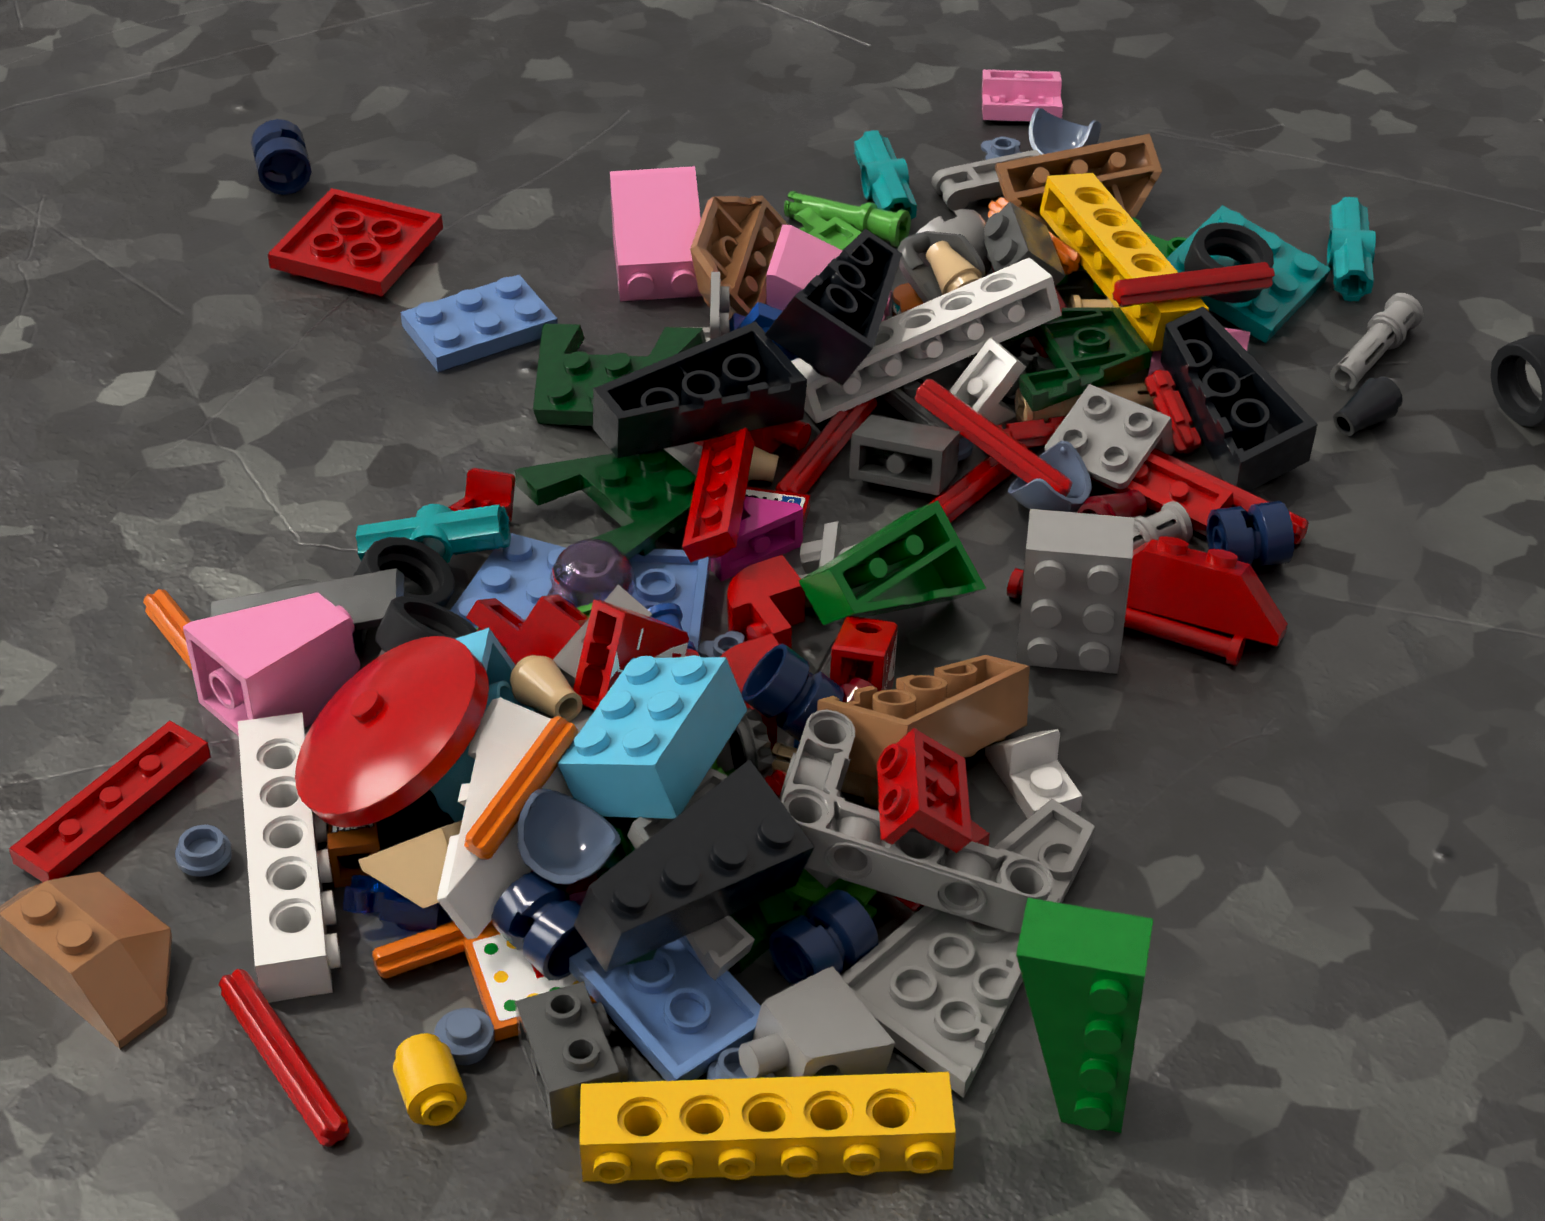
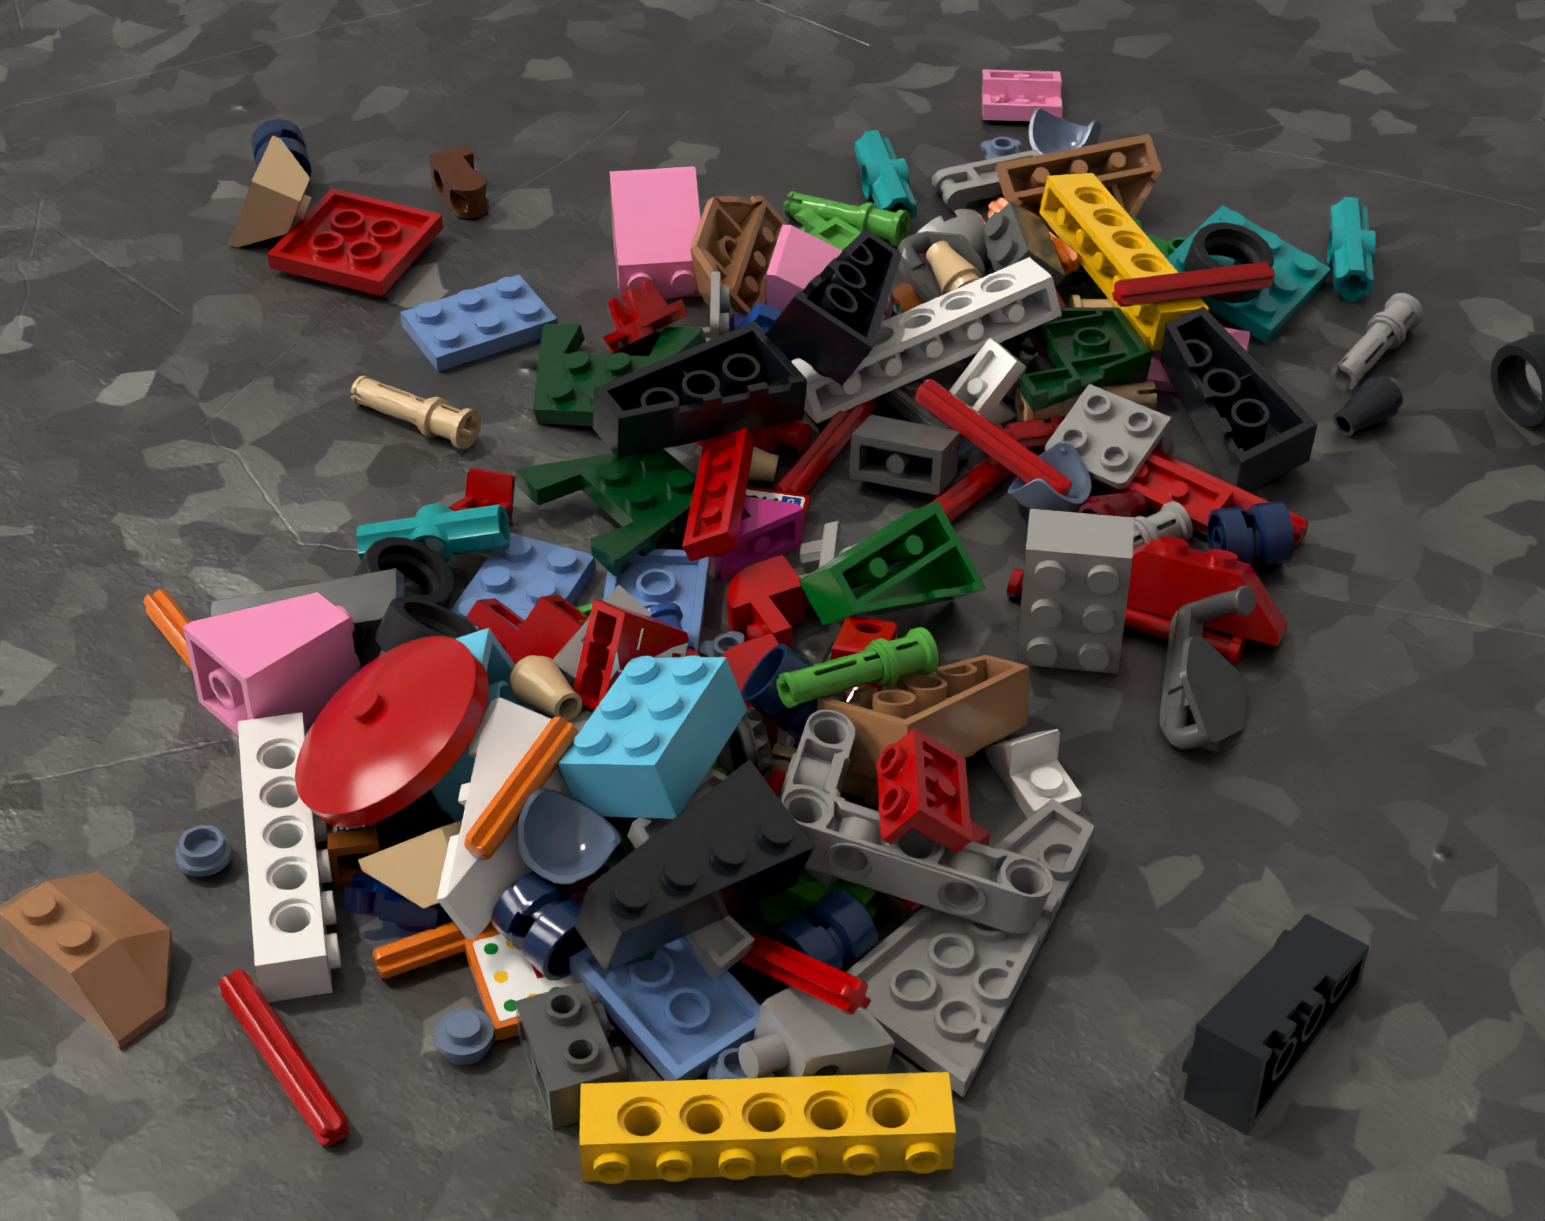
red plate [9,721,211,882] -> none
yellow brick [393,1033,467,1126] -> none
clear purple helmet [547,539,635,607] -> none
green wedge [1016,898,1154,1133] -> none
red axle [1145,369,1201,455] -> none
none -> tan slope [229,136,312,248]
none -> tan pin [351,375,481,450]
none -> reddish brown leg [429,145,489,219]
none -> red plate [602,280,689,353]
none -> red axle [739,931,871,1015]
none -> bright green pin [777,627,939,708]
none -> dark grey piece [1159,586,1256,750]
none -> black wedge [1182,914,1369,1136]

